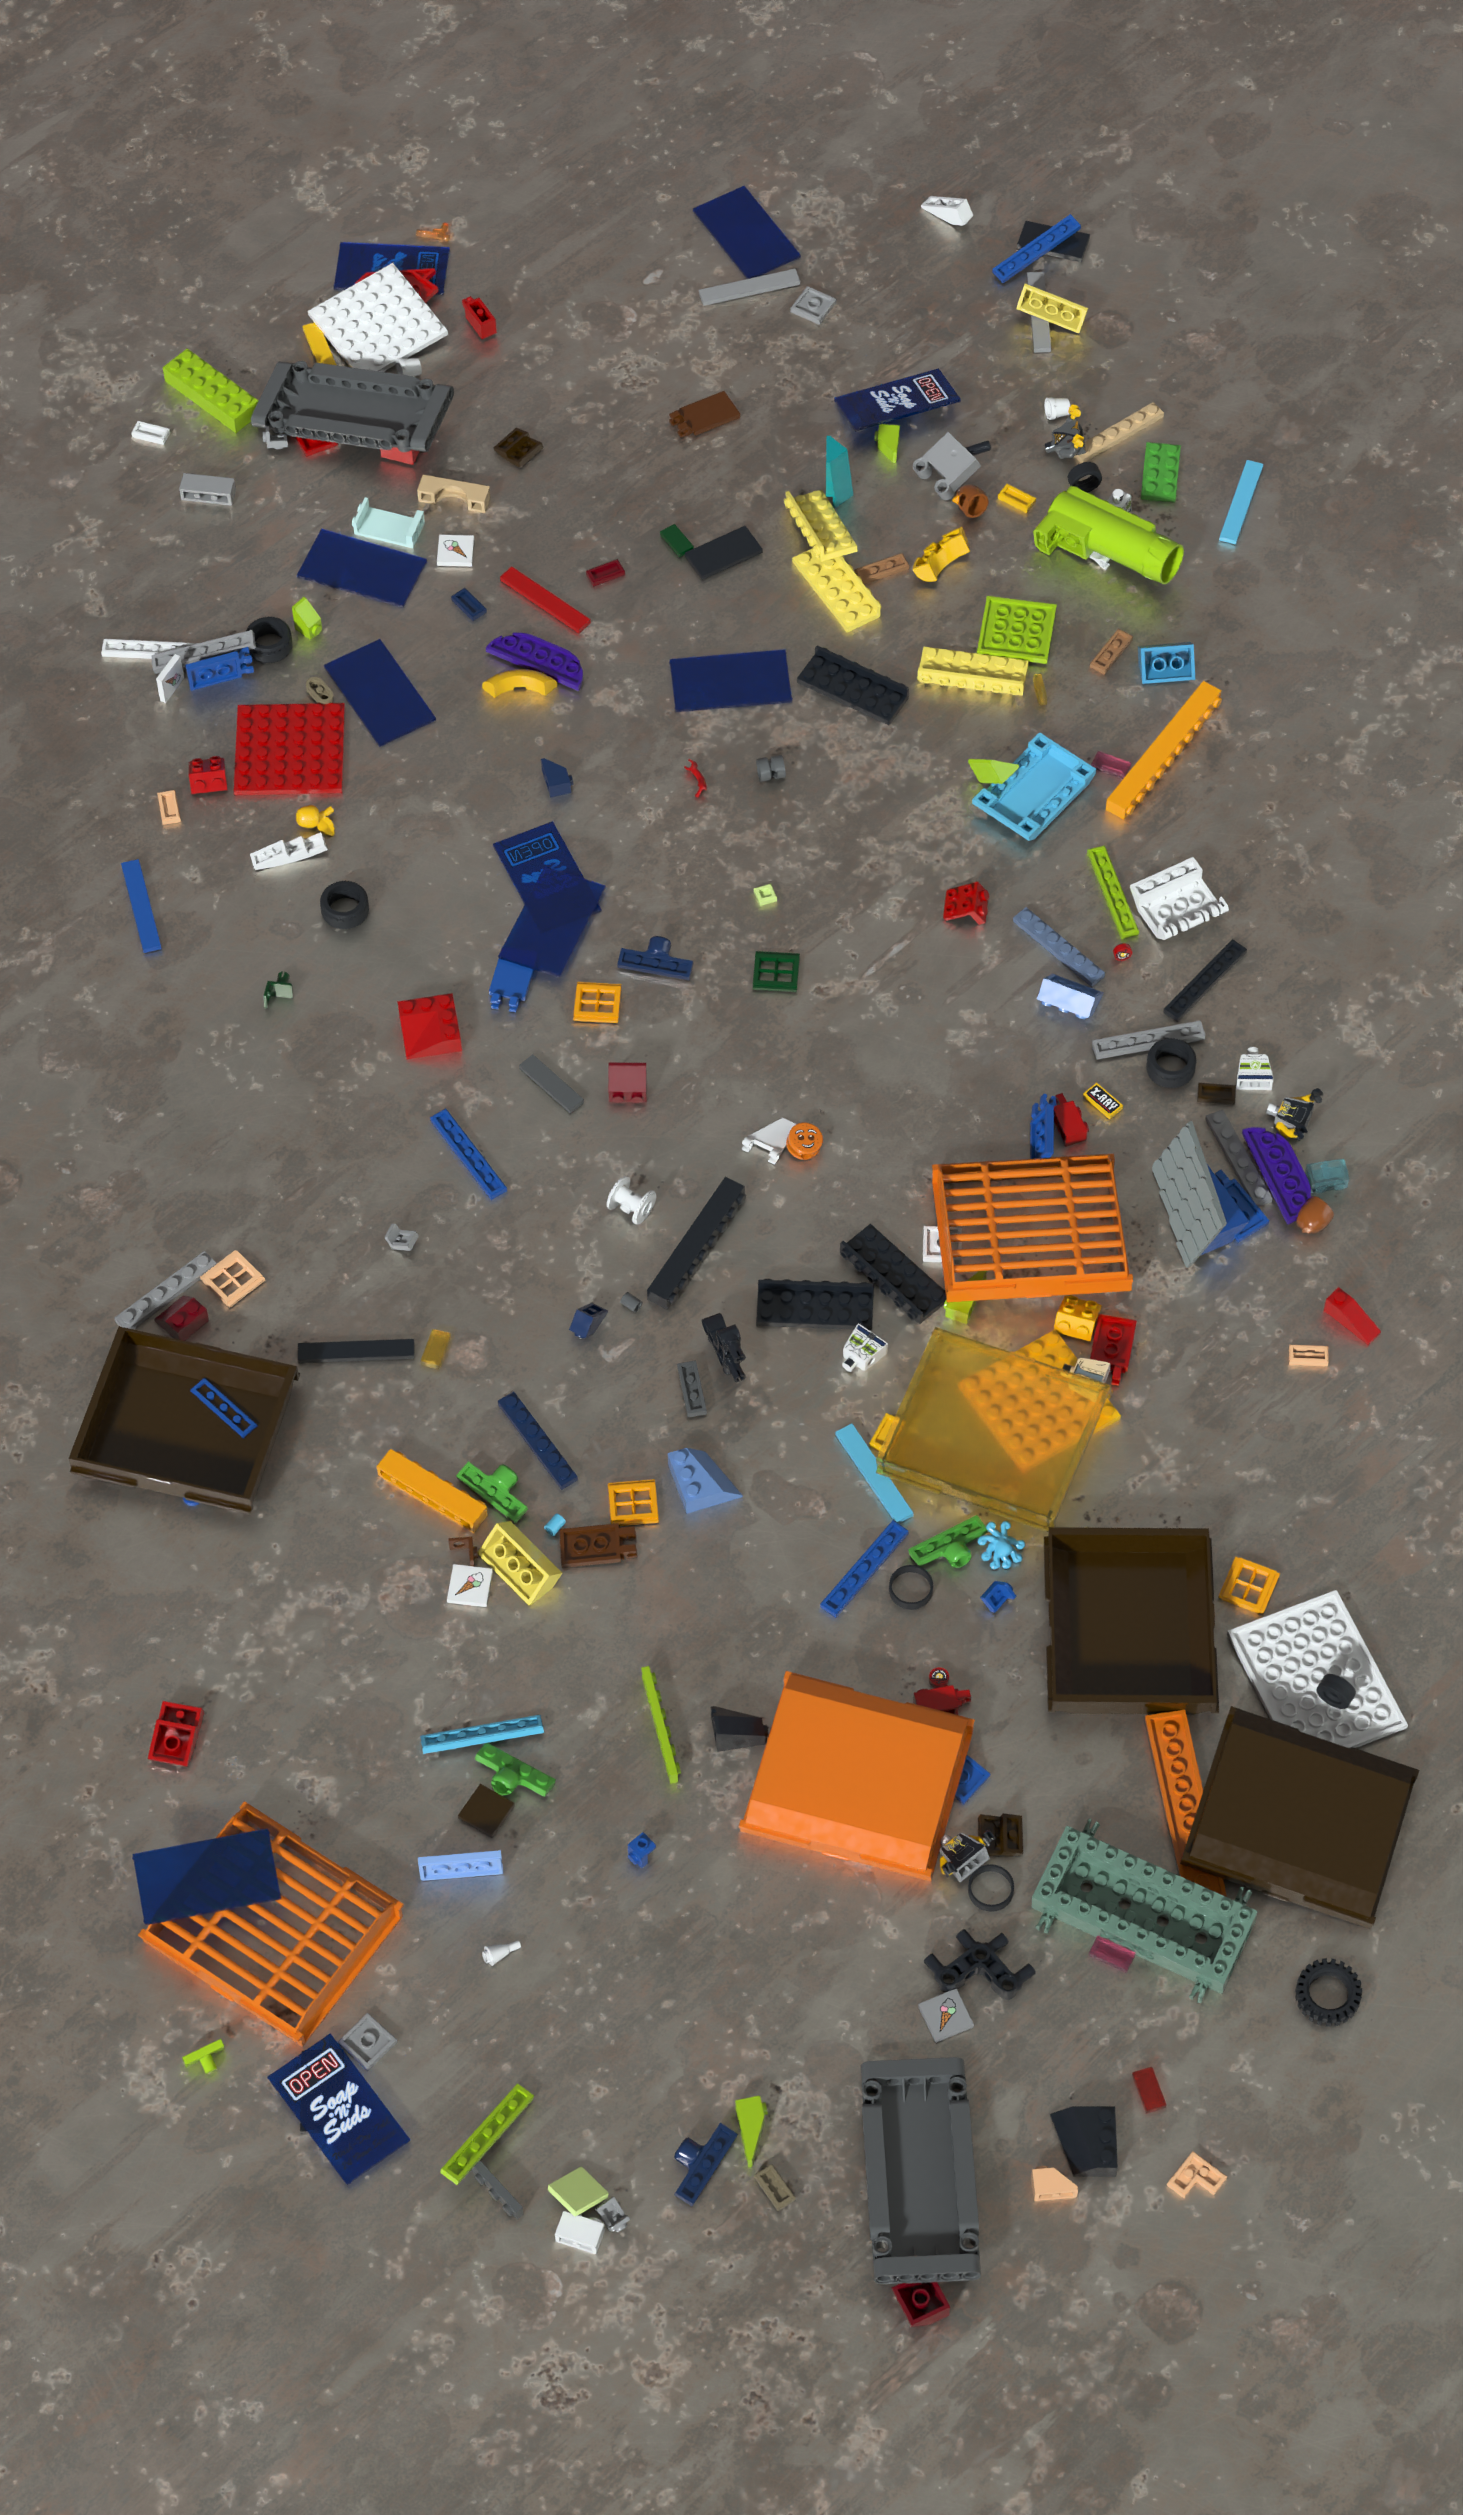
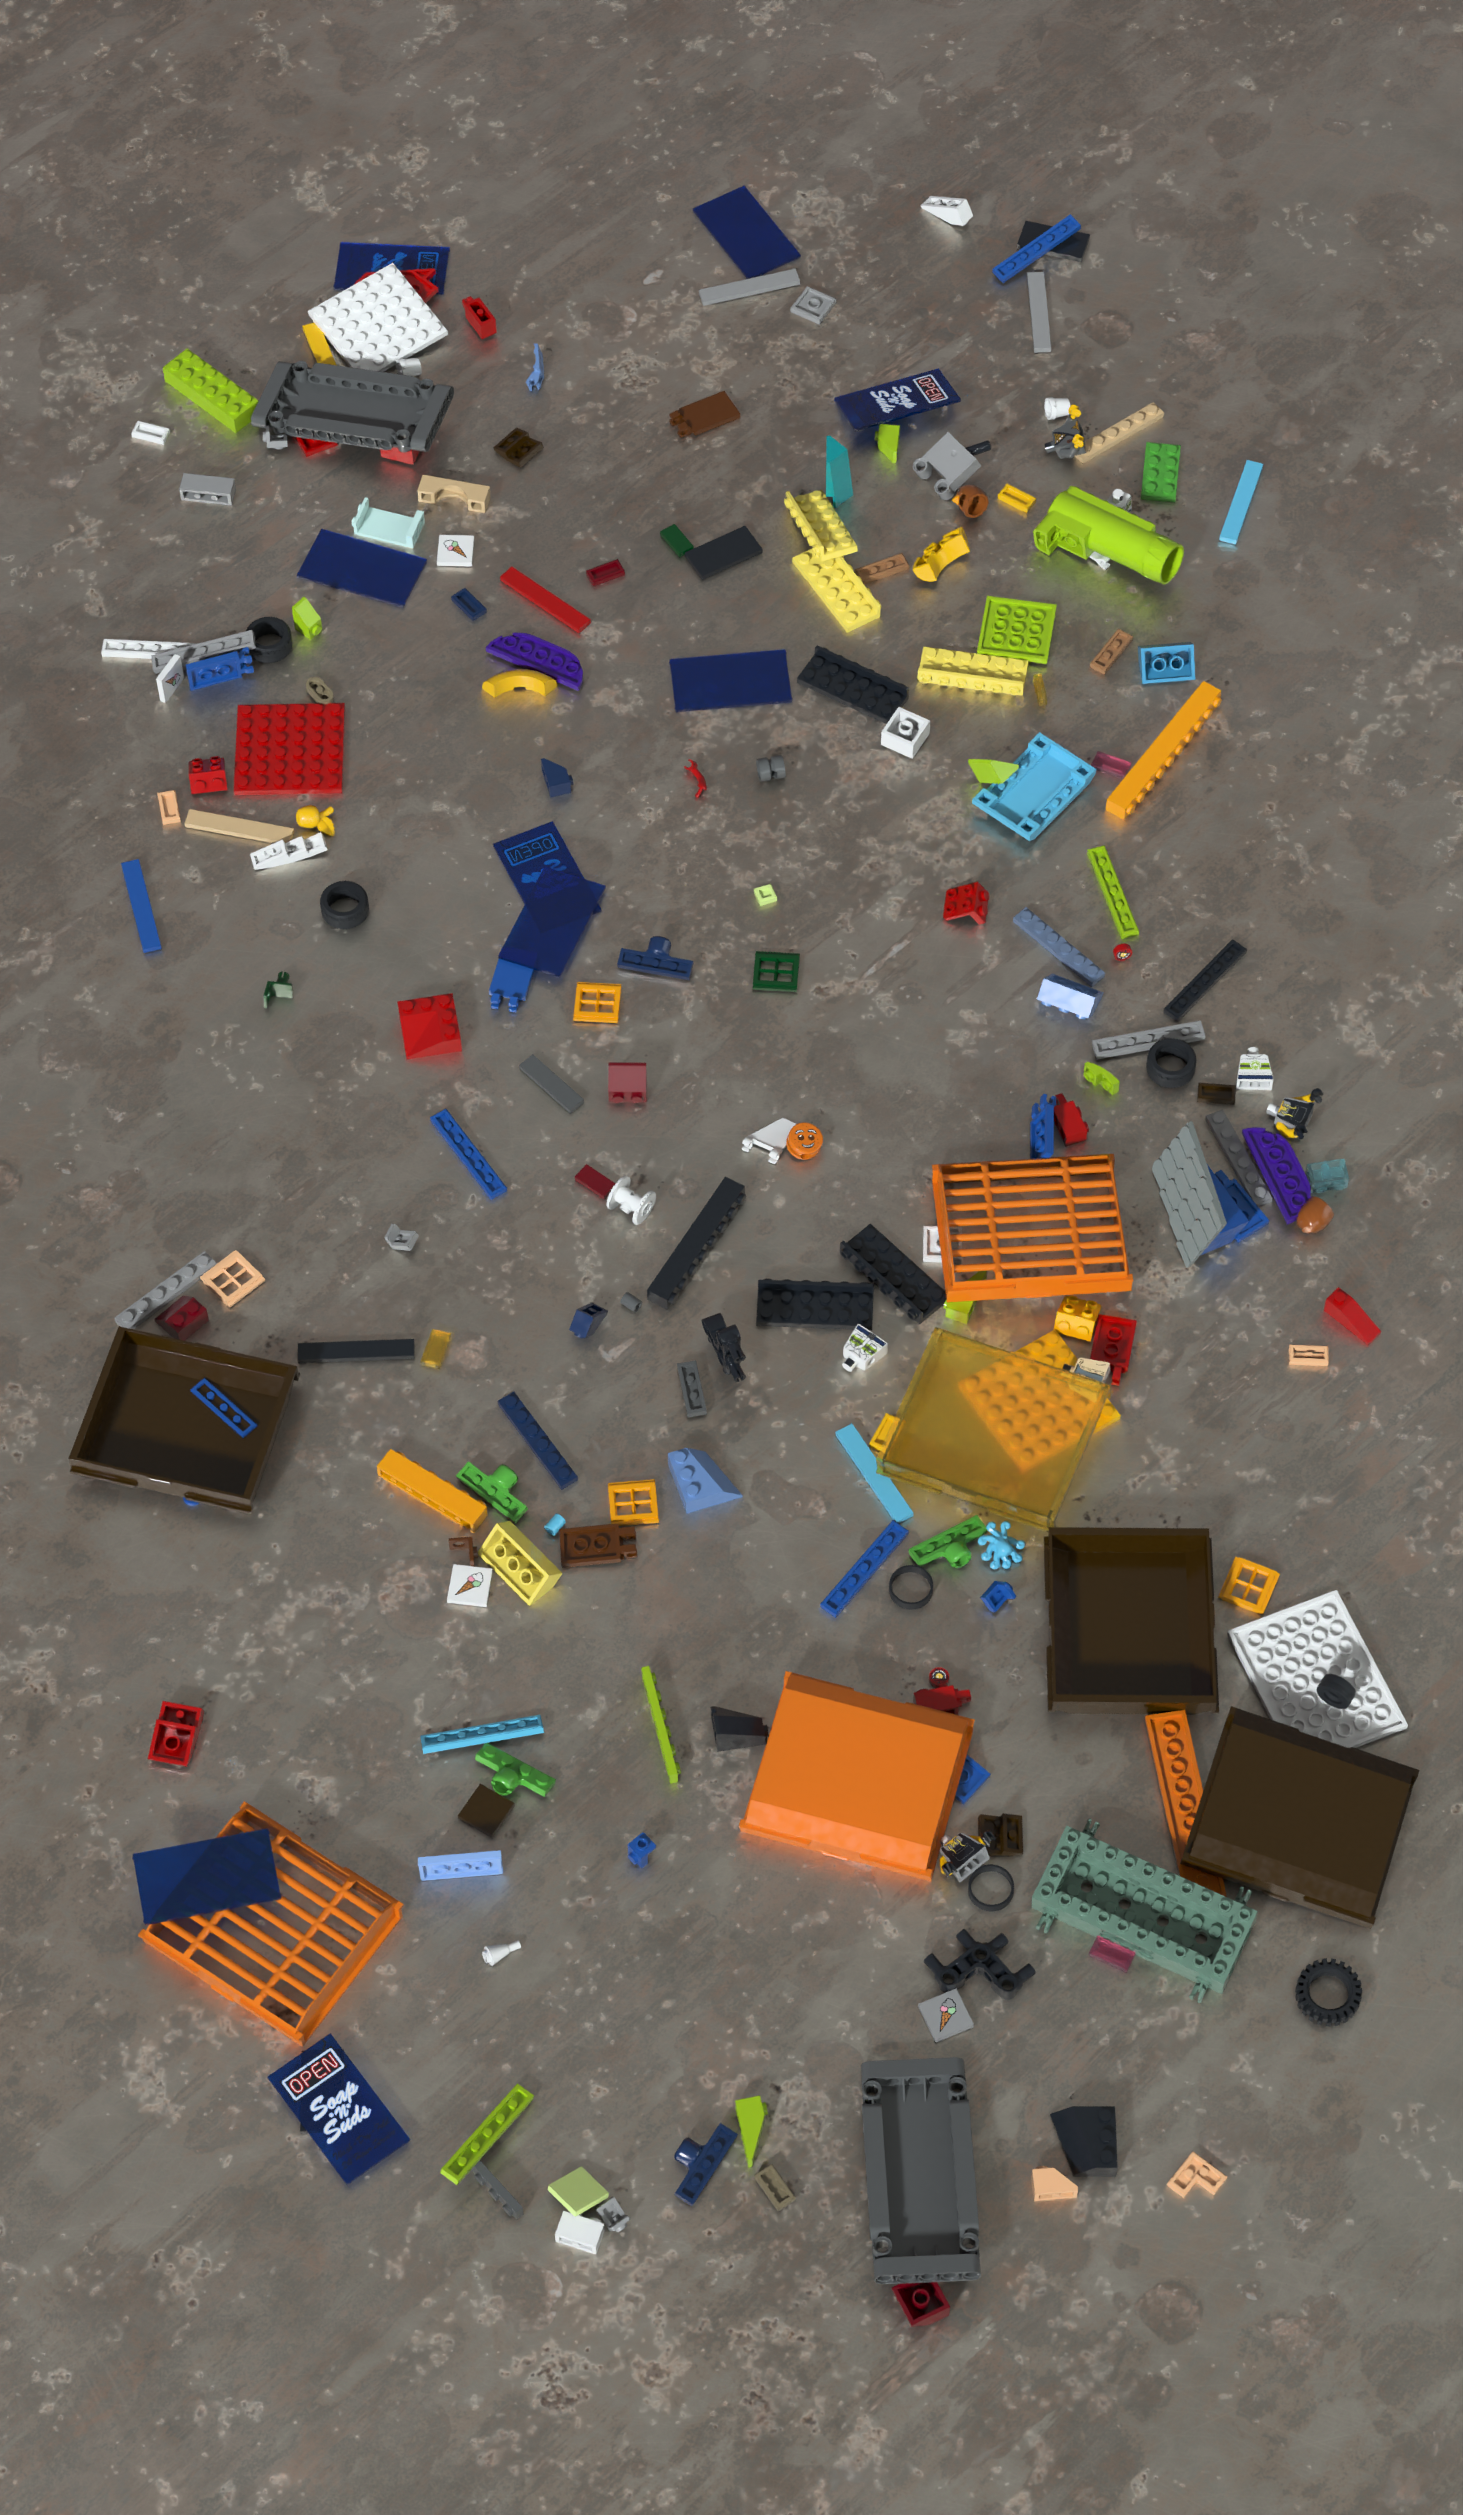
lime tile [182,2039,224,2074] -> none
clear blue piece [324,639,436,747] -> none
light grey tile [338,2013,398,2071] -> none
clear orange hose [416,223,450,242] -> none
light yellow slope [1016,284,1089,333] -> none
black tyre [1067,462,1102,493] -> none
tile [1083,1082,1123,1120] -> none
white slope [1130,857,1229,940] -> none
clear red tile [1132,2067,1167,2114] -> none
none -> tan tile [184,809,294,843]
none -> medium blue arm [526,343,544,392]
none -> dark red tile [575,1164,615,1200]
none -> white brick [881,707,930,759]
none -> lime slope [1083,1062,1120,1095]

